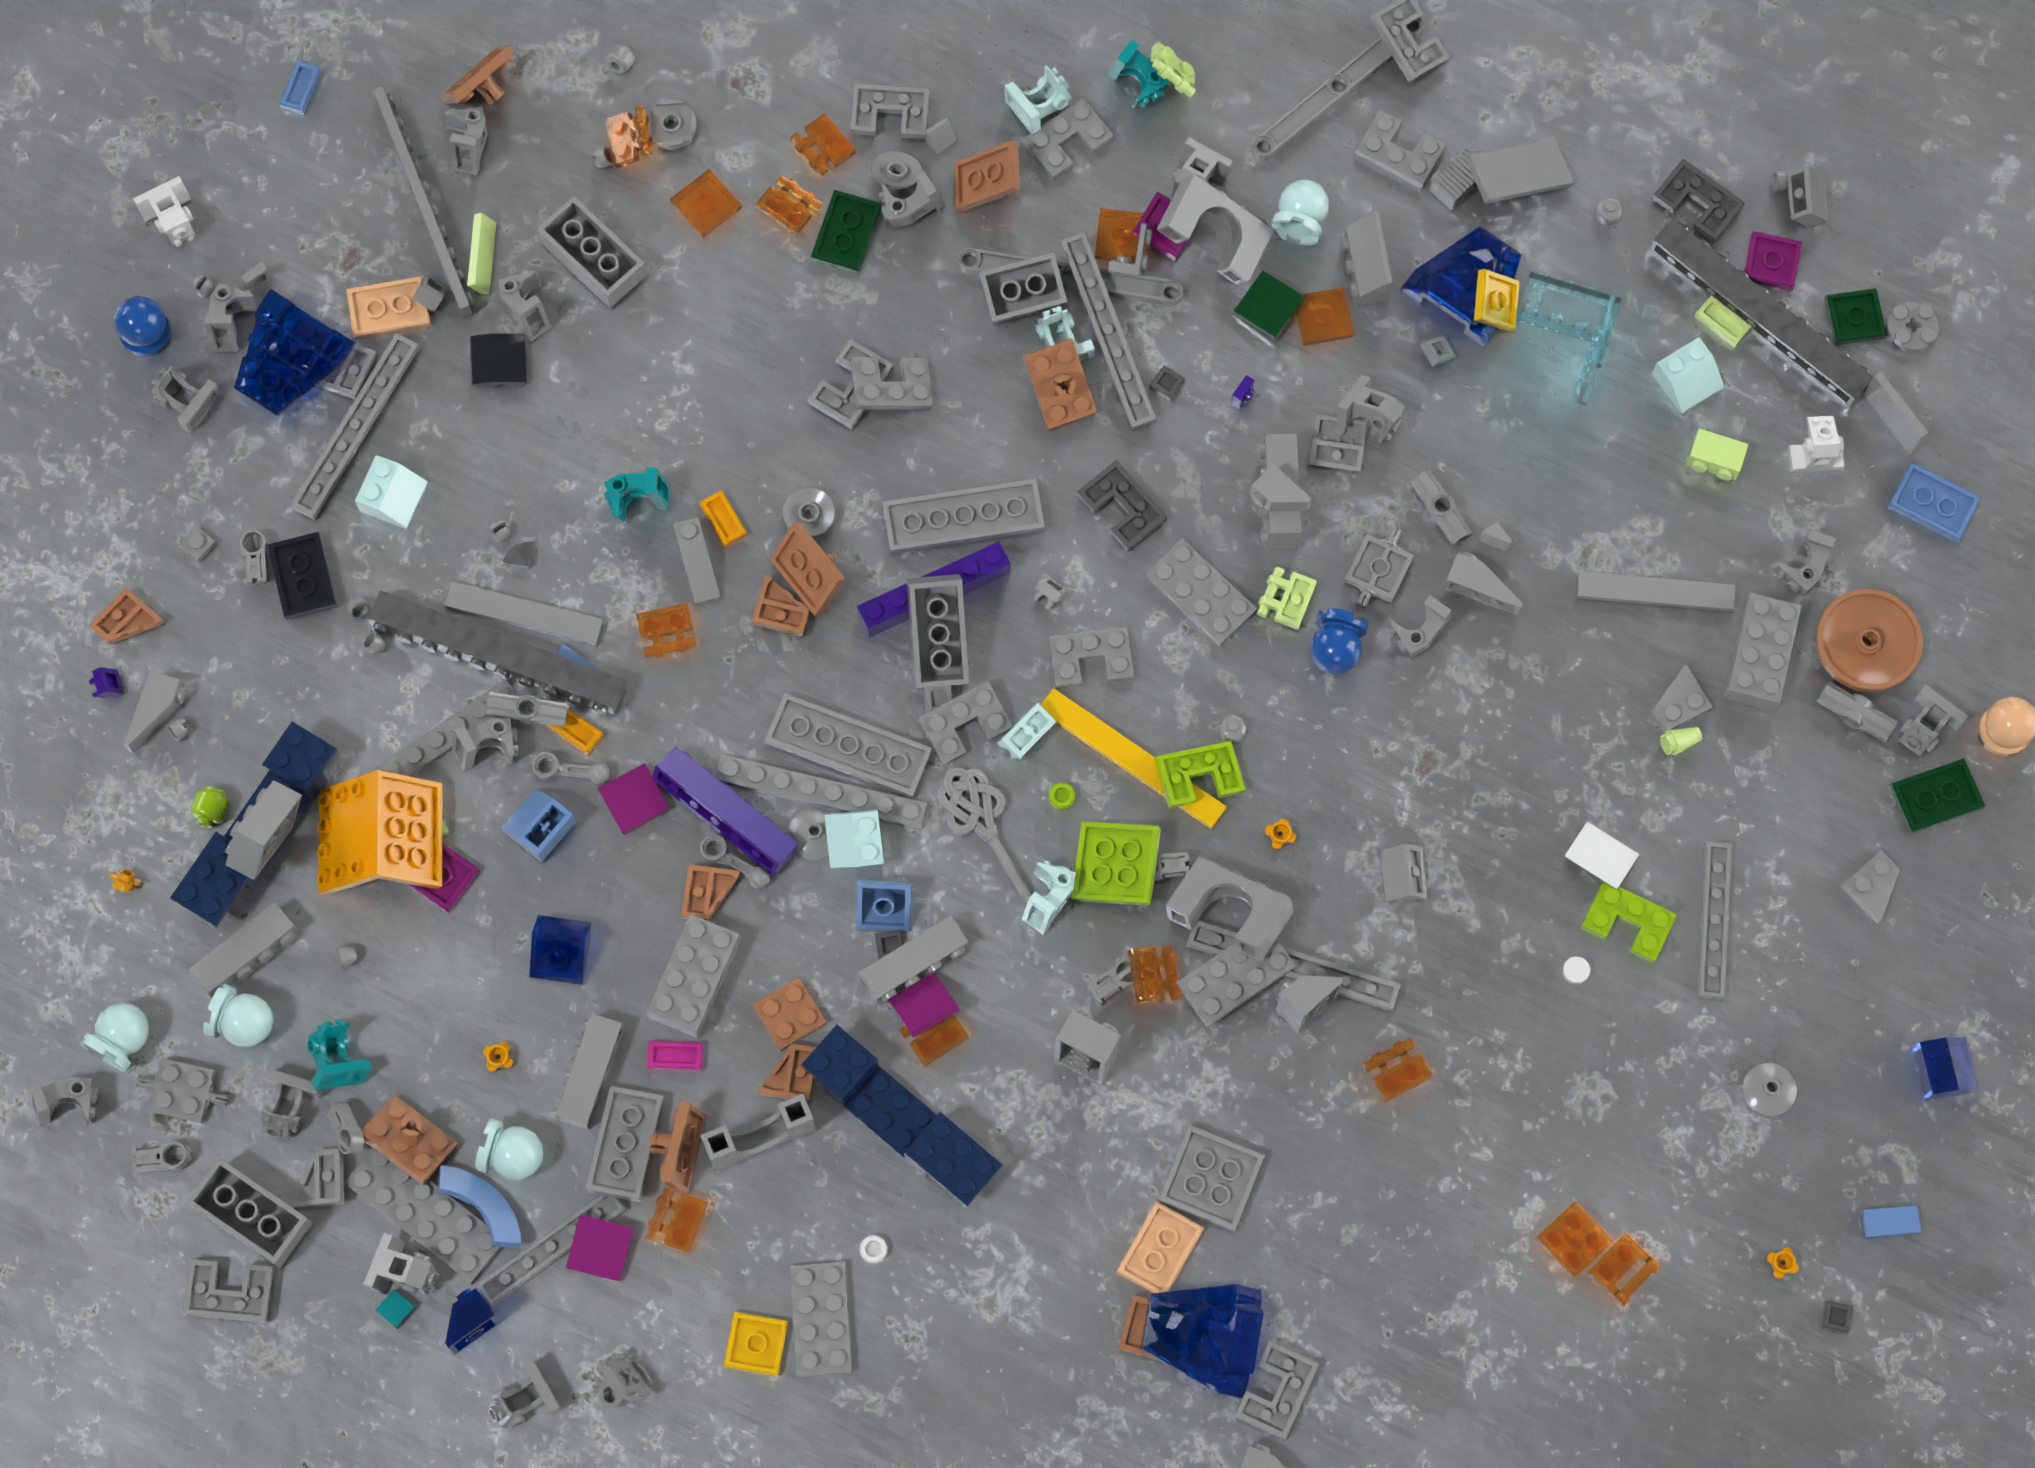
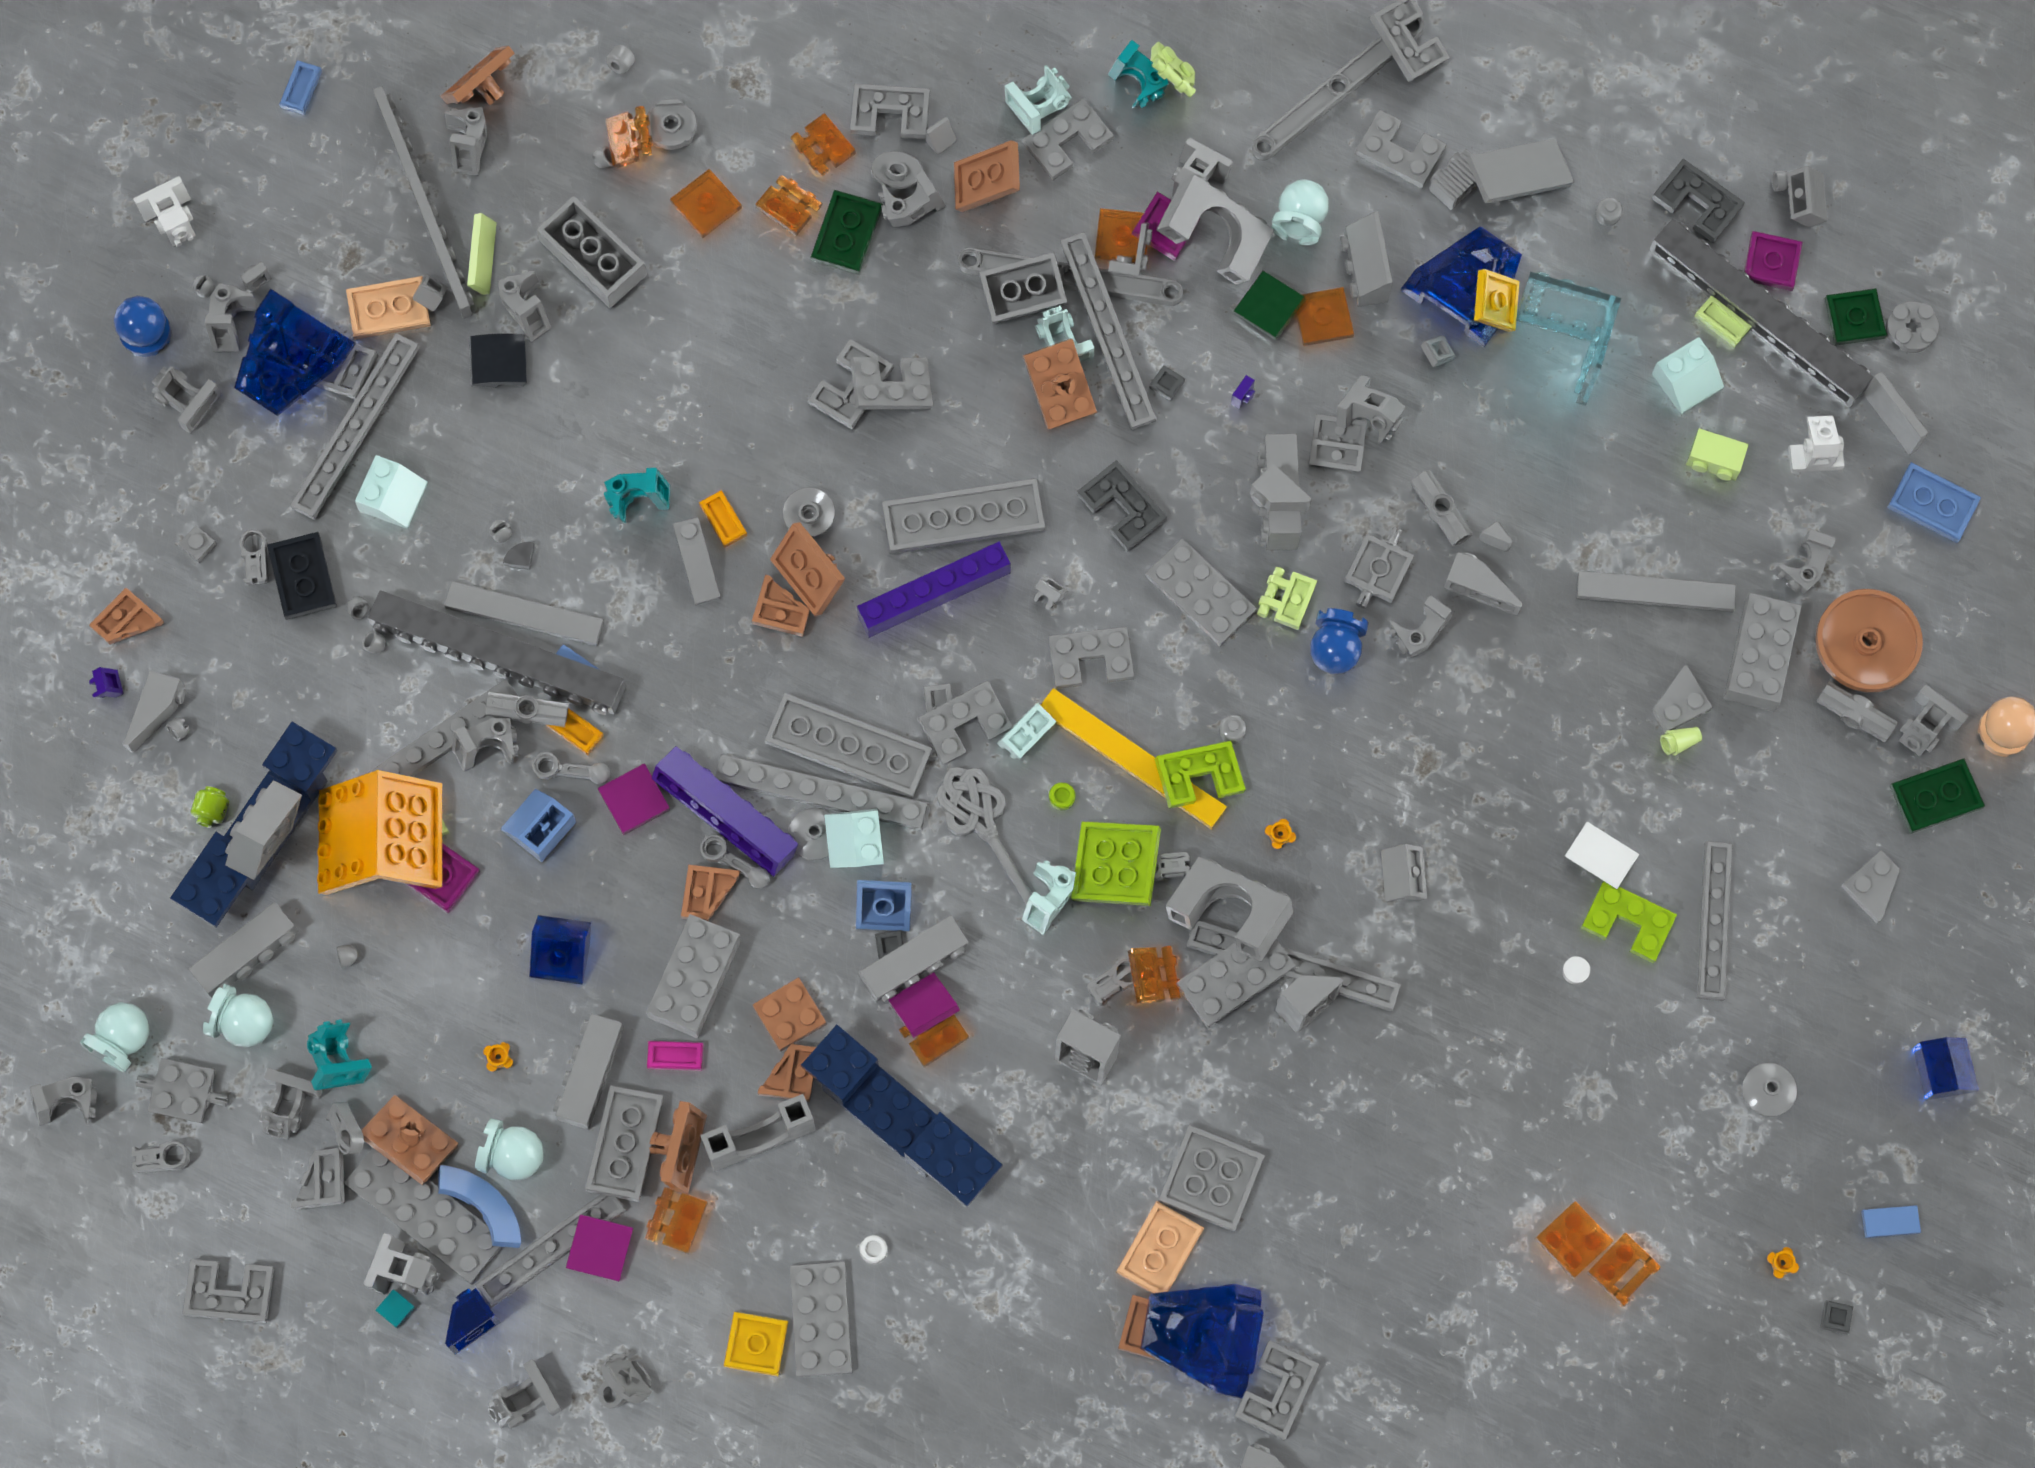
light orange plate [109,869,141,892] -> none
light grey brick [186,1158,313,1269] -> none
clear orange plate [636,603,697,658] -> none
light grey brick [907,574,969,688] -> none
clear orange plate [1363,1038,1433,1103] -> none

